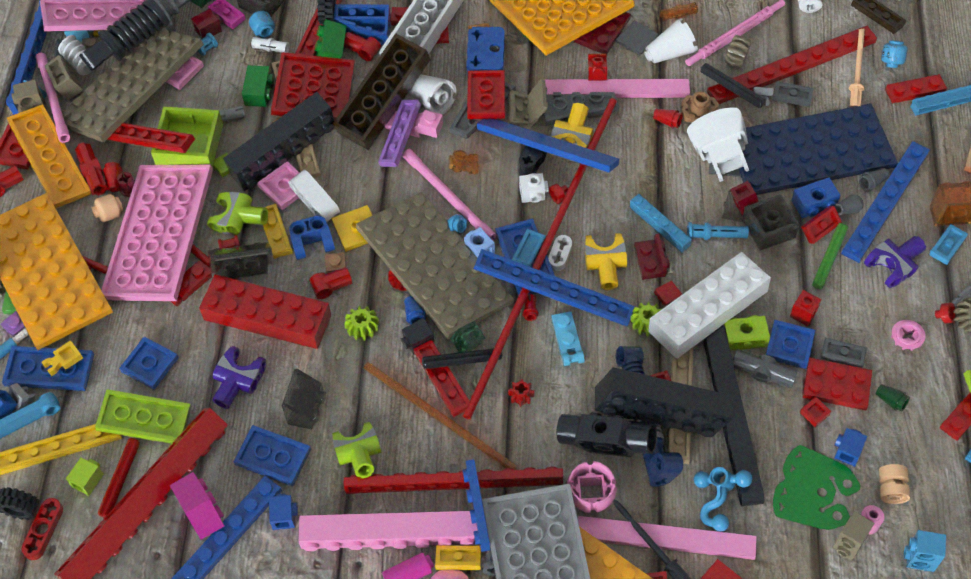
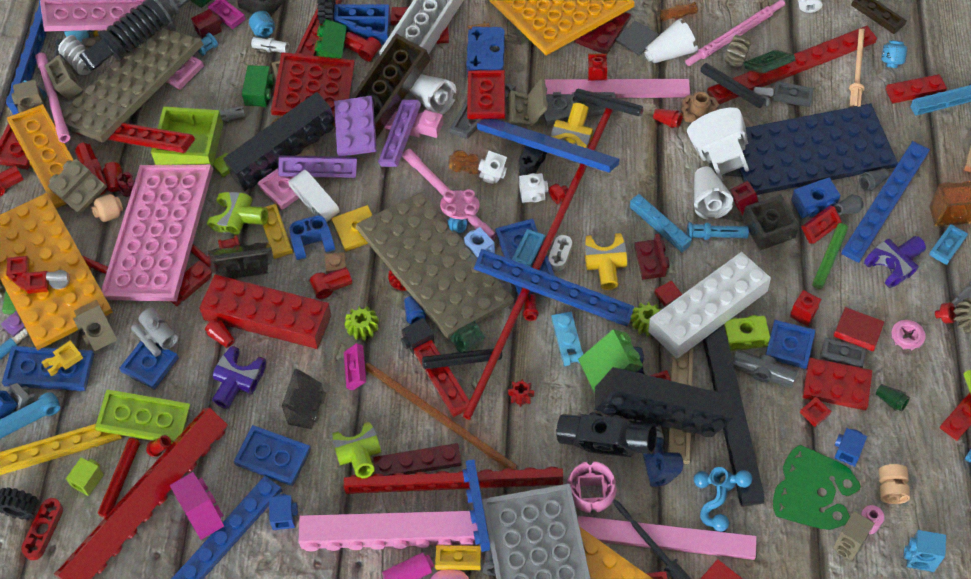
none -> red tile [6,256,49,294]
none -> light grey plate [46,270,70,289]
none -> dark tan plate [48,158,107,215]
none -> dark tan brick [73,300,117,351]
none -> light grey pin [131,308,178,357]
none -> red pin [146,435,171,457]
none -> red cone [205,319,235,348]
none -> medium lavender plate [278,155,357,178]
none -> medium lavender plate [334,96,377,157]
none -> dark pink plate [344,343,366,390]
none -> dark red plate [373,443,462,476]
none -> bright pink dish [440,189,480,219]
none -> white brick [478,151,507,184]
none -> black axle [574,88,644,117]
none -> bright green brick [578,329,643,393]
none -> white cone [694,166,733,219]
none -> clear green tile [744,50,796,73]
none -> red tile [834,307,885,351]

